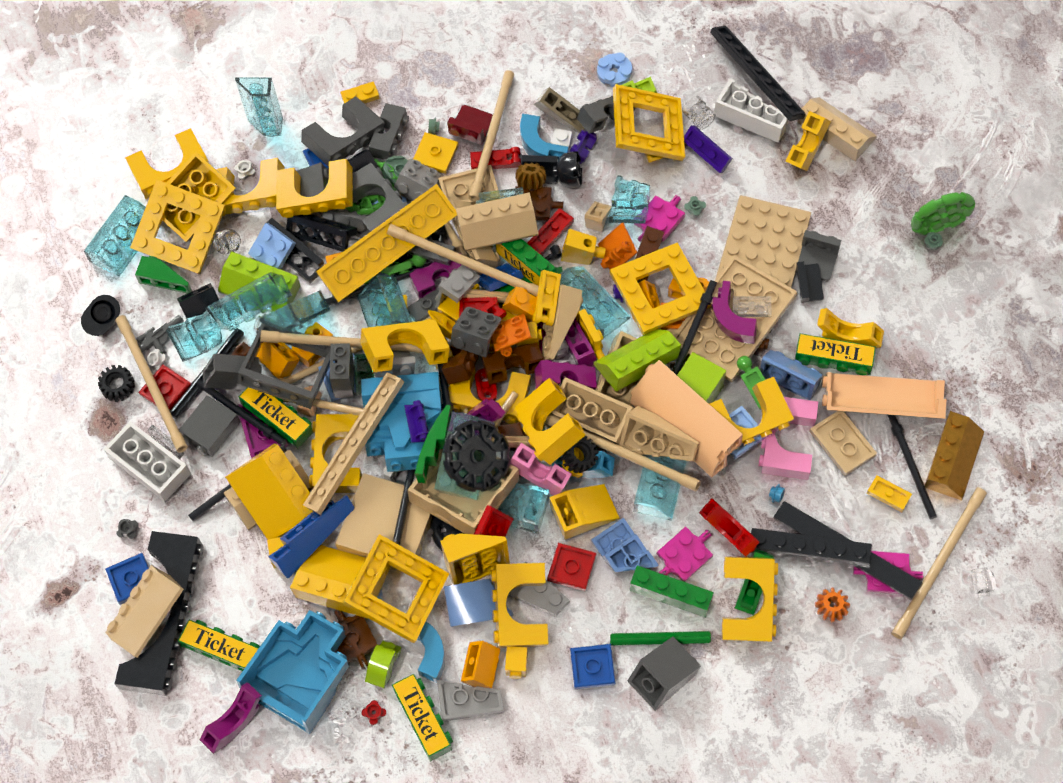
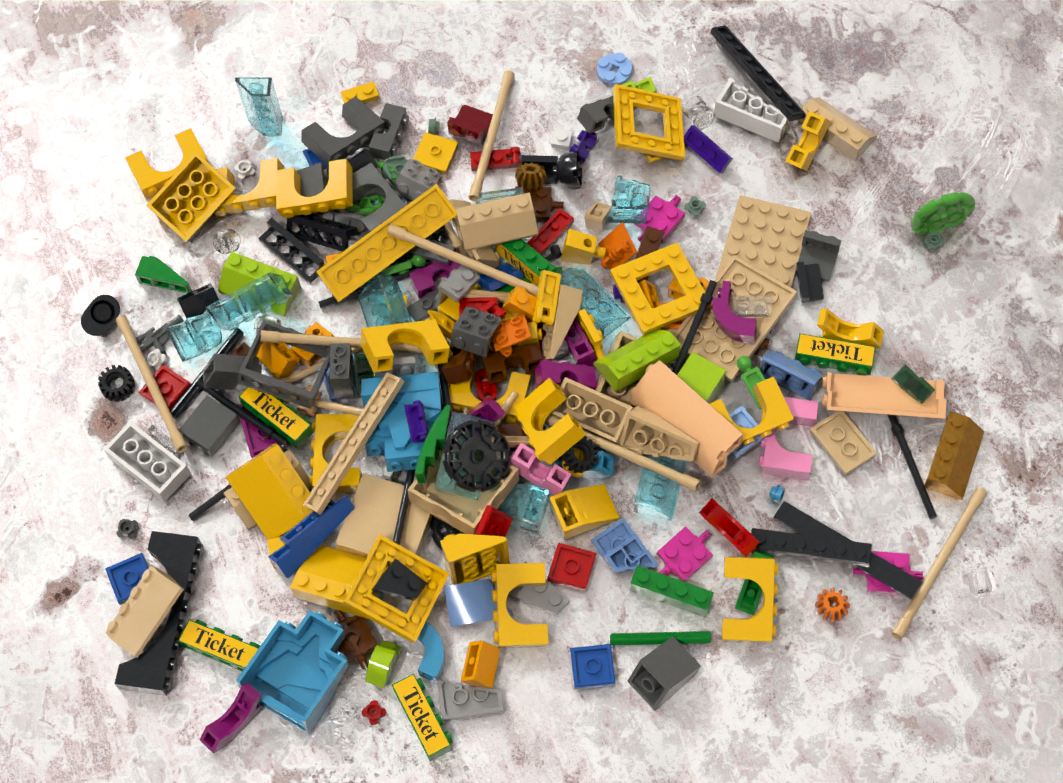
clear light blue slope [84,195,146,277] -> none
yellow plate [130,180,226,274] -> none
light blue plate [248,223,296,270] -> none
clear light blue slope [259,290,330,332] -> none
tan plate [438,165,500,205] -> none
yellow brick [505,646,528,679] -> none
dark azure arch [520,113,569,158] -> none
dark tan slope [534,87,585,133] -> none
yellow plate [866,475,912,512] -> none
none -> black wing [372,558,428,601]
none -> clear green slope [891,364,935,404]

